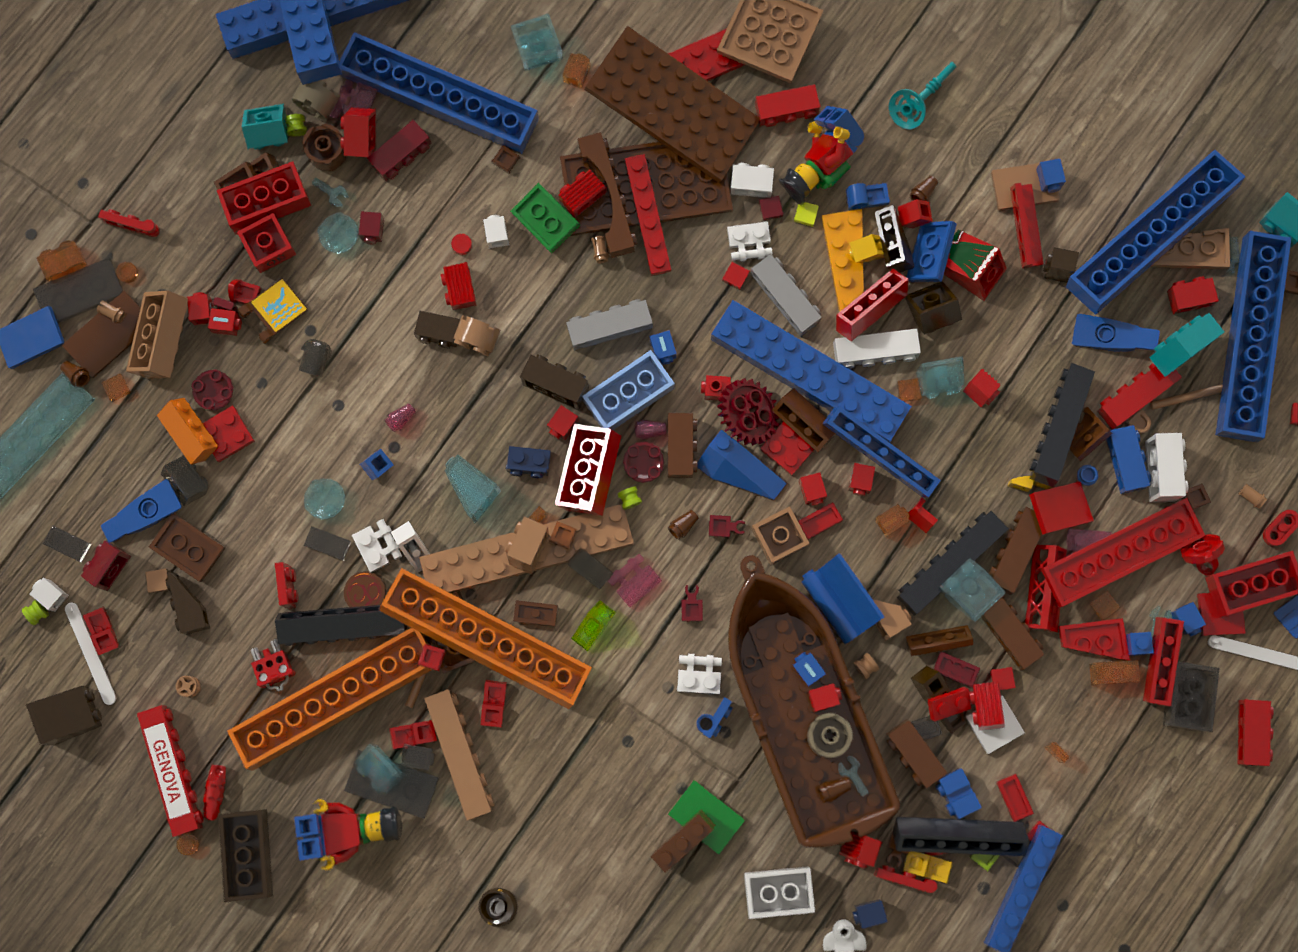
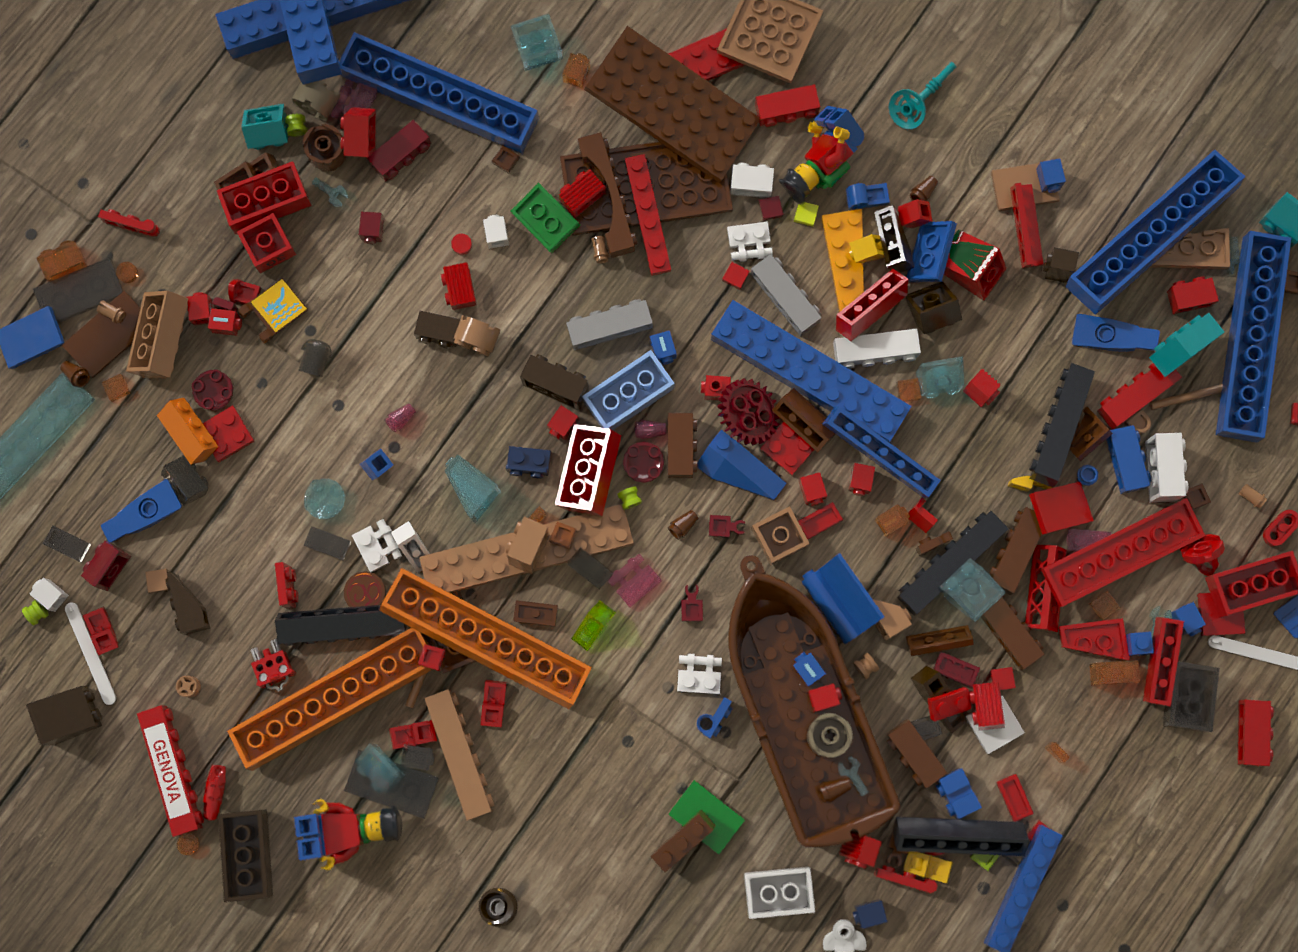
reddish brown plate [149,513,225,582] -> none
clear light blue dish [317,212,358,253] -> none
none -> reddish brown plate [915,531,953,556]

